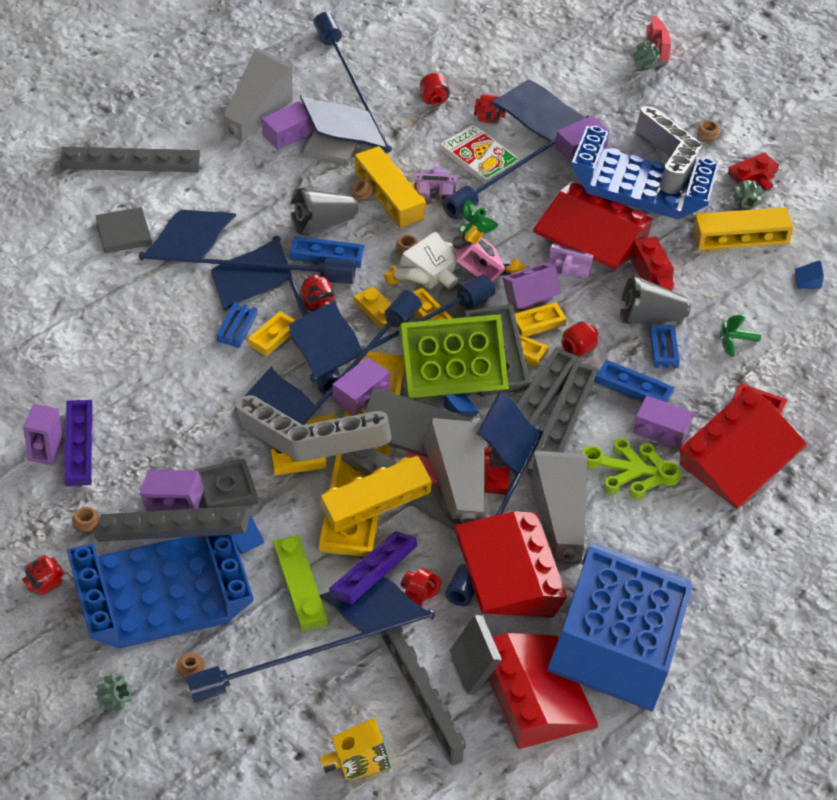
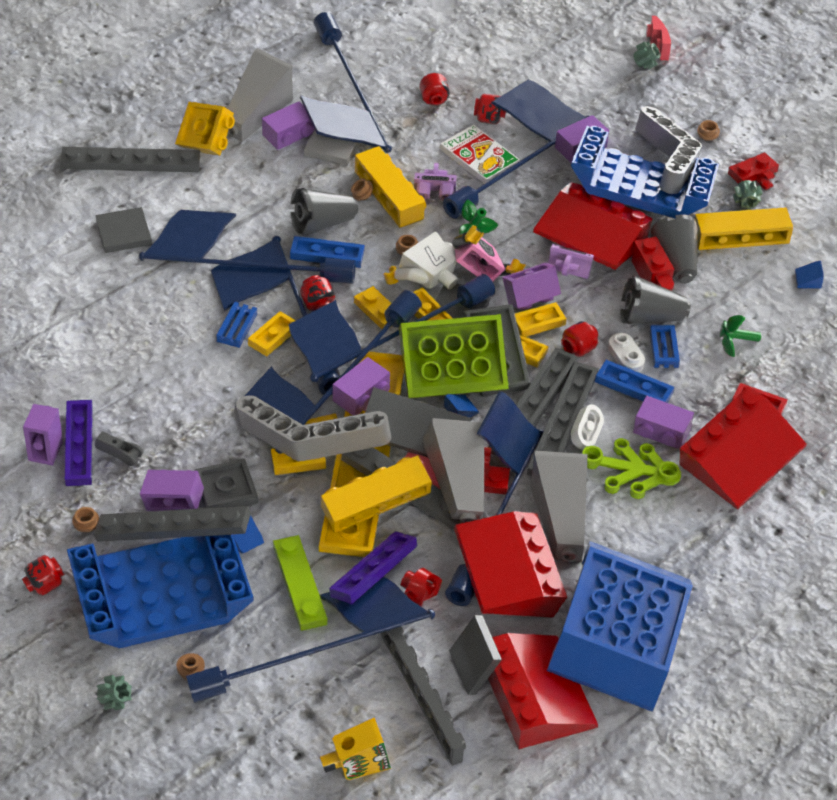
none -> dark grey bar [95,431,144,466]
none -> yellow plate [175,101,235,156]
none -> white plate [571,405,604,450]
none -> white plate [608,333,645,373]
none -> dark grey cone [651,215,698,284]

